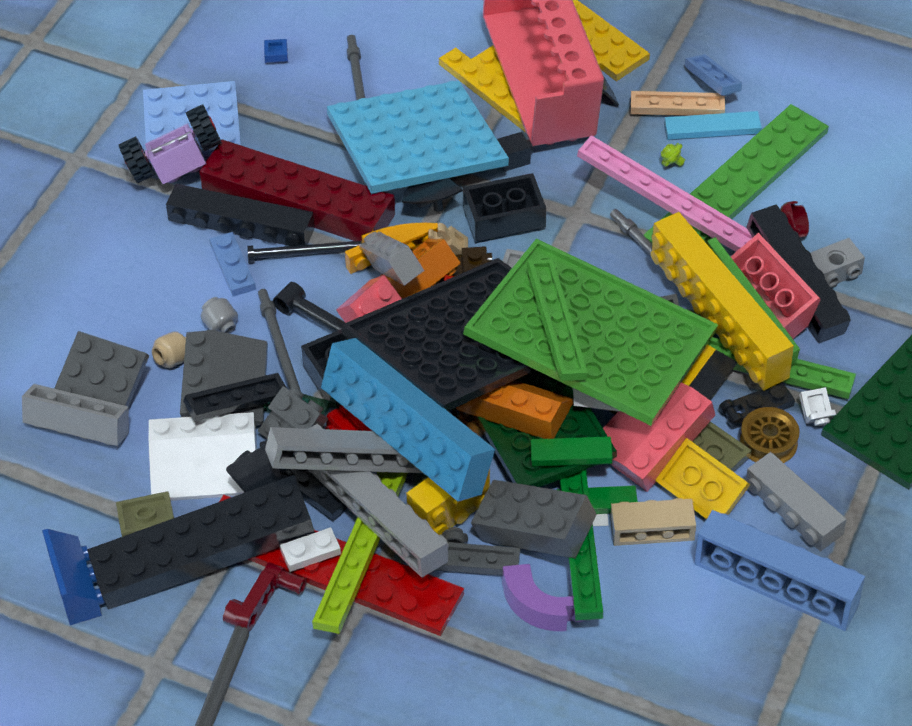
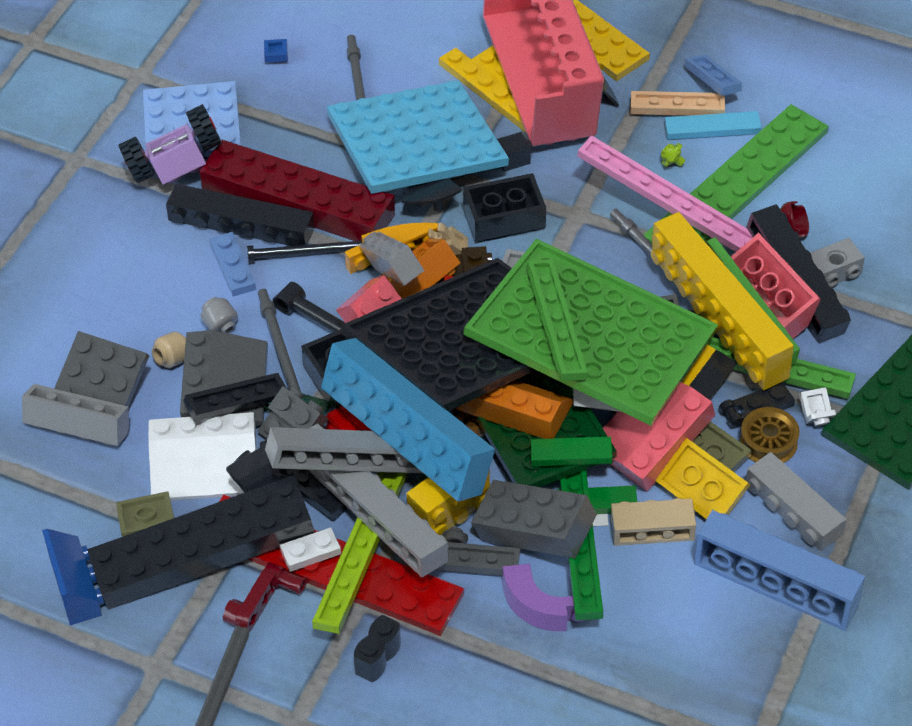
none -> black brick [354,615,401,682]

